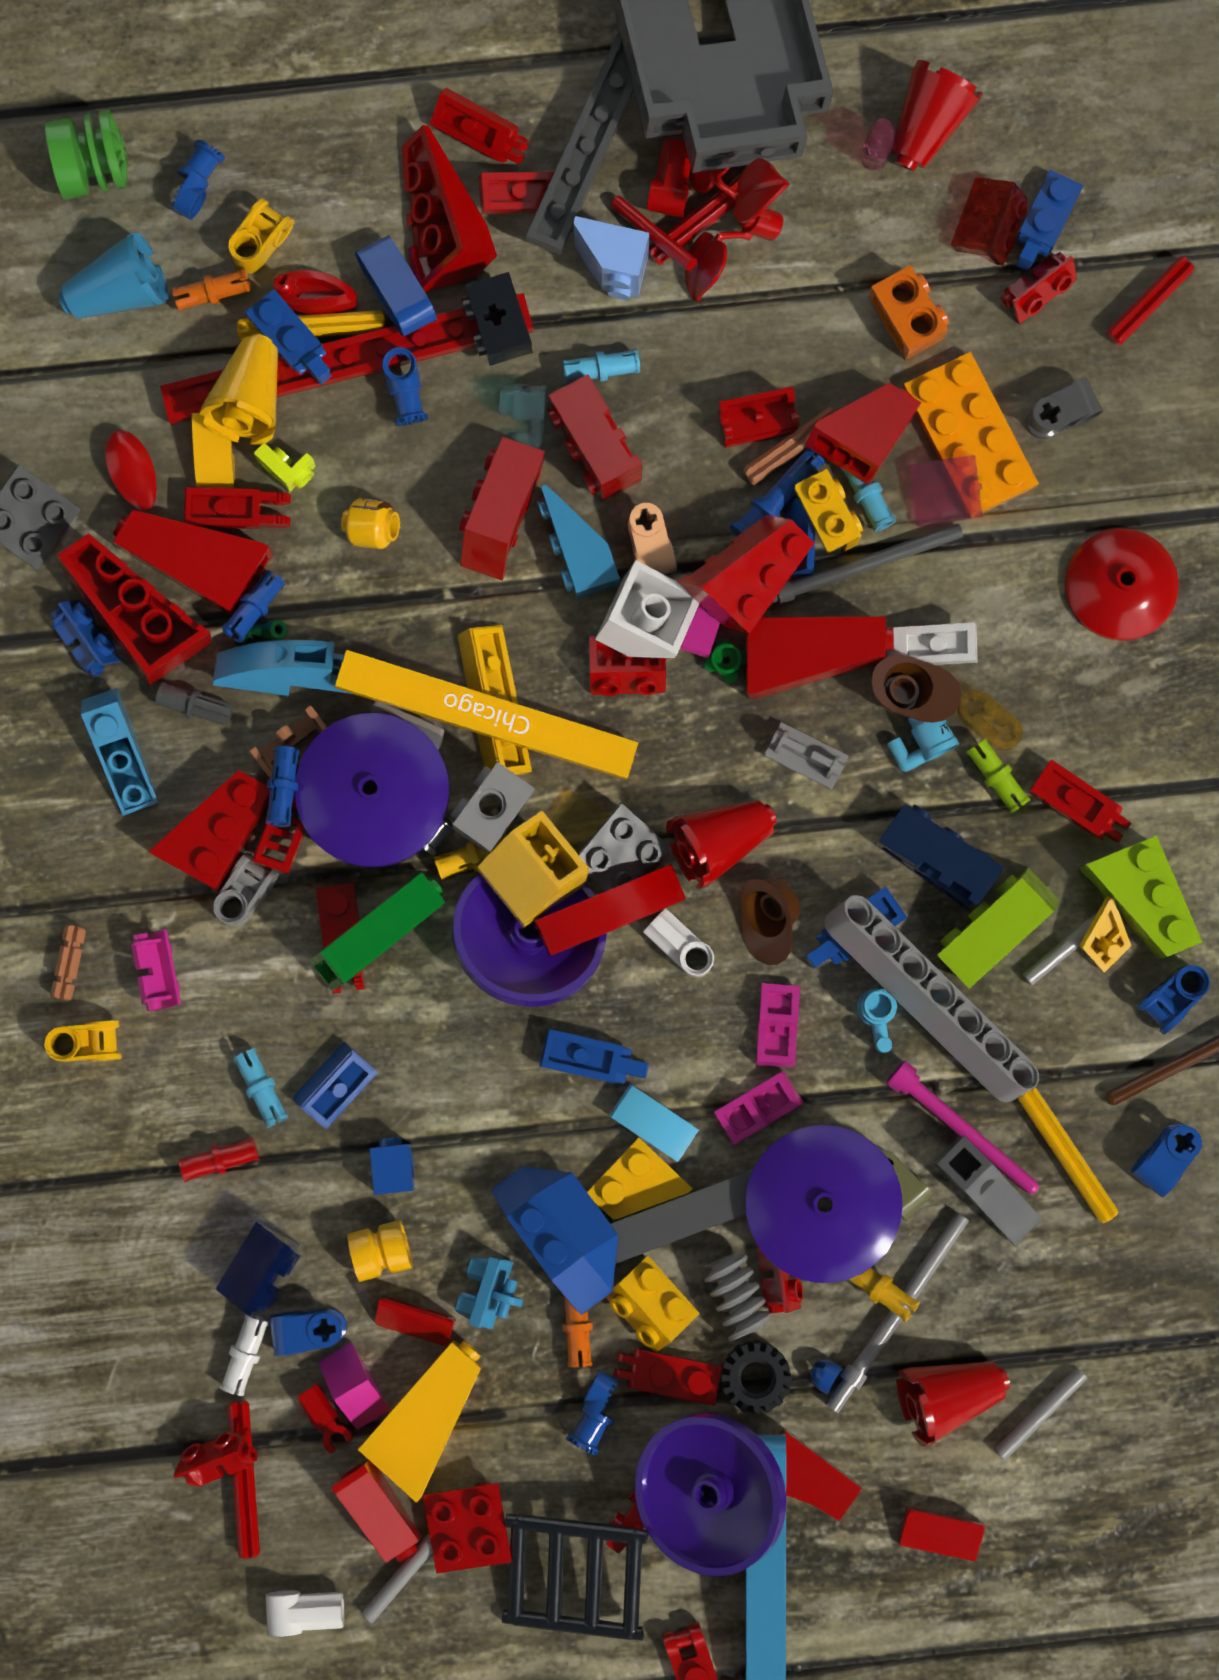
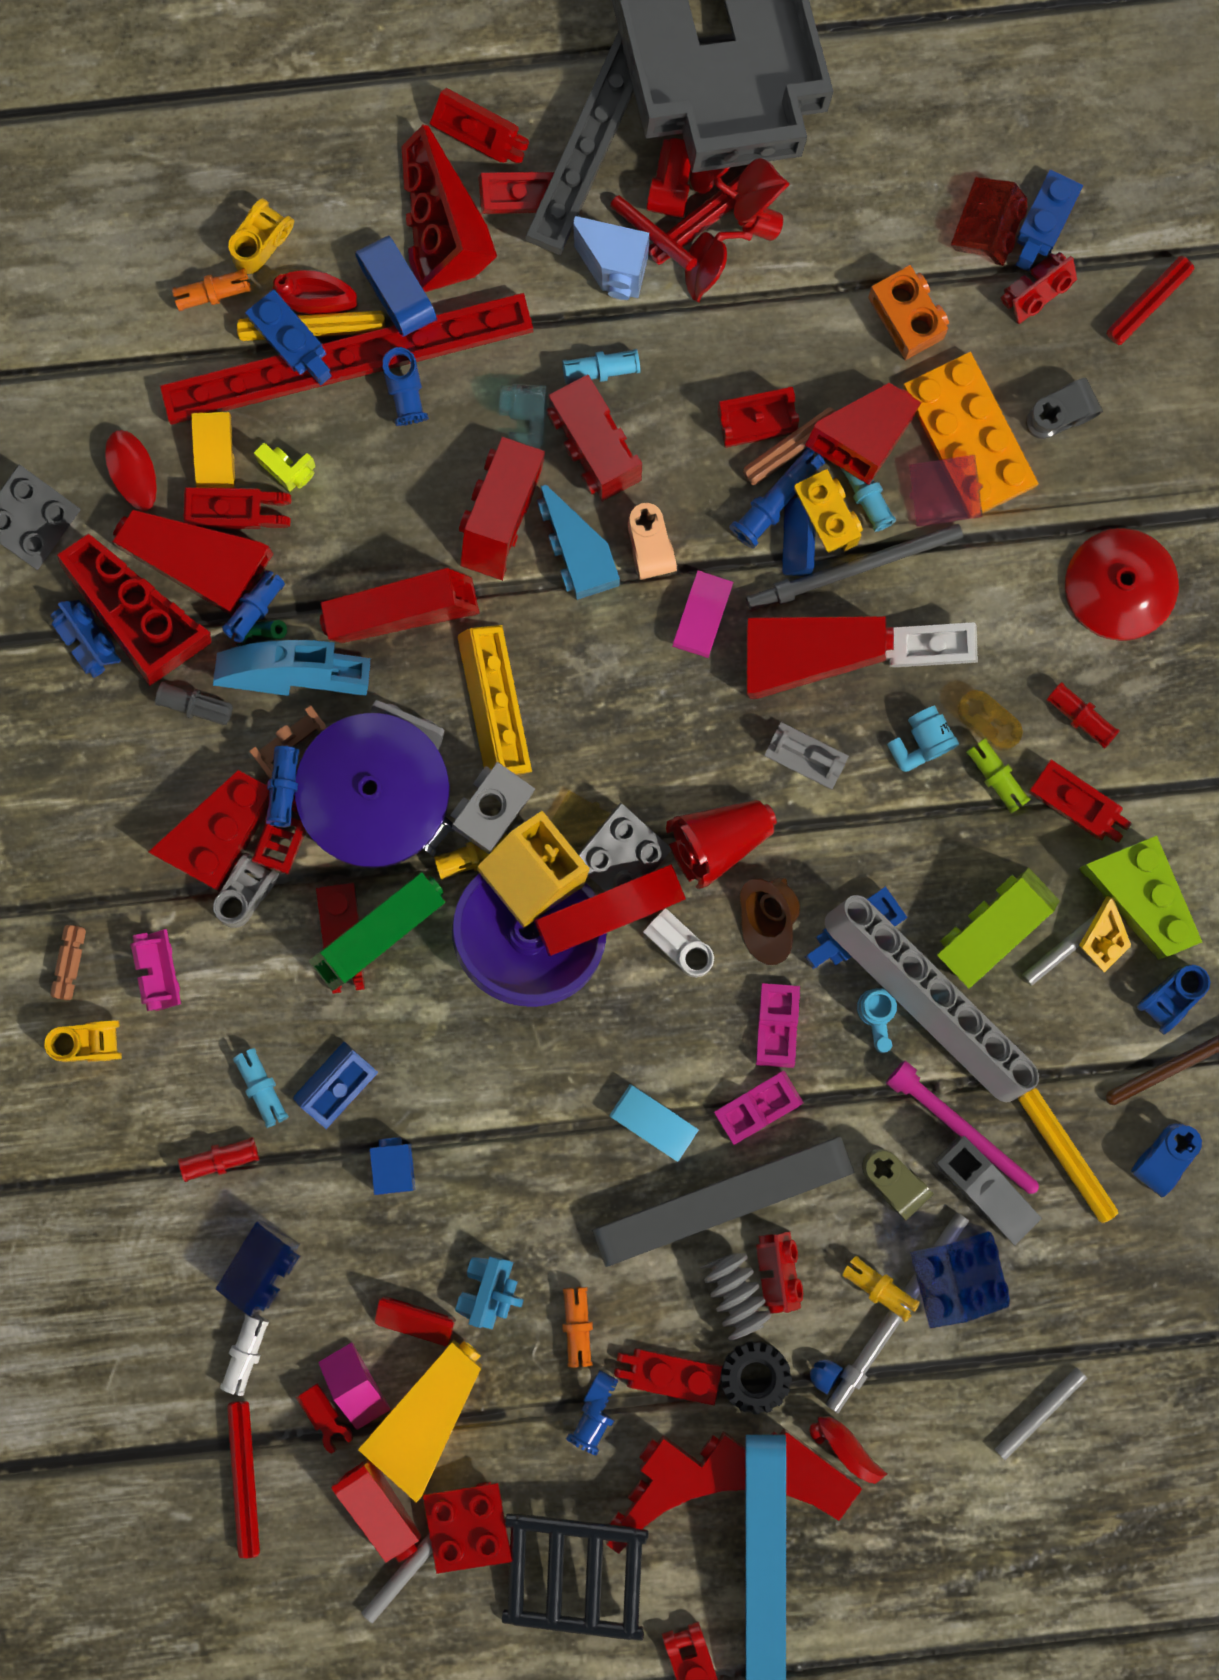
bright green wheel [45,109,128,200] -> none
dark azure cone [58,232,169,319] -> none
dark azure slope [81,688,159,816] -> none
blue connector [171,139,225,220] -> none
red hinge [173,1427,258,1487] -> none
yellow cone [200,334,278,445] -> none
white piece [265,1590,344,1637] -> none
blue piece [269,1309,347,1356] -> none
yellow tile [335,650,639,780] -> none
yellow head [341,498,400,549] -> none
yellow wheel [347,1220,413,1282] -> none
black brick [461,272,533,366] -> none
blue wedge [491,1167,619,1315] -> none
blue hinge [540,1029,649,1084] -> none
yellow wing [587,1138,693,1220] -> none
red bracket [589,636,666,696] -> none
white slope [595,560,699,658] -> none
yellow bracket [606,1256,700,1352] -> none
dark purple dish [635,1413,786,1576] -> none
red wedge [677,515,814,634] -> none
green plate [704,638,747,683] -> none
dark purple dish [745,1125,903,1283] -> none
clear pink piece [862,118,895,171] -> none
reddish brown piece [871,654,961,723] -> none
dark blue wedge [875,804,1005,911] -> none
red cone [891,60,983,172] -> none
red cone [896,1362,1010,1447] -> none
red slope [898,1506,986,1562] -> none
none -> red slope [320,568,480,643]
none -> red arm [809,1416,888,1484]
none -> clear blue bracket [910,1232,1010,1329]
none -> red pin [1046,682,1120,749]

